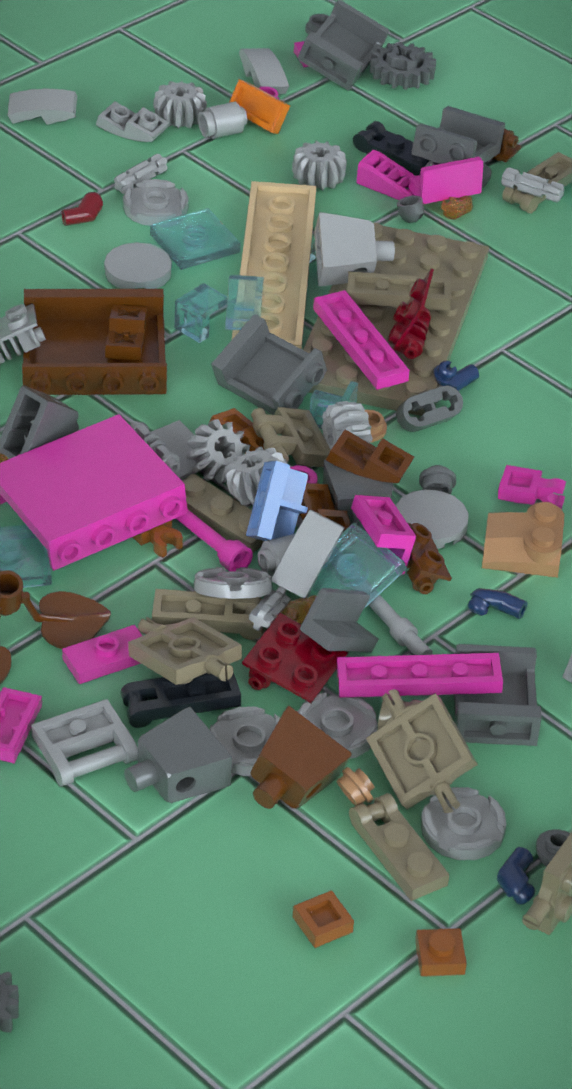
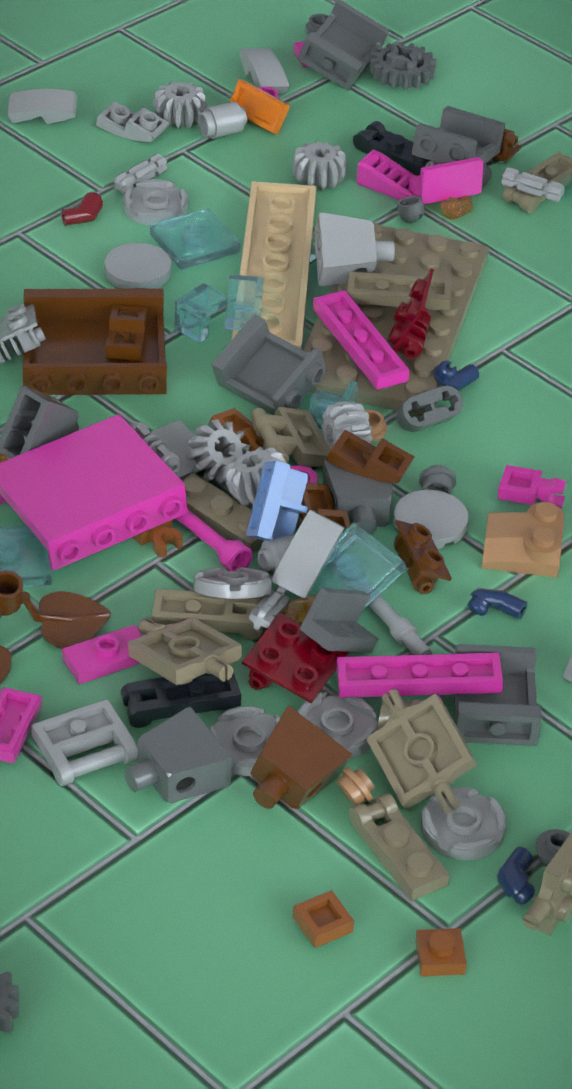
dark pink panel [351,495,416,574] -> none

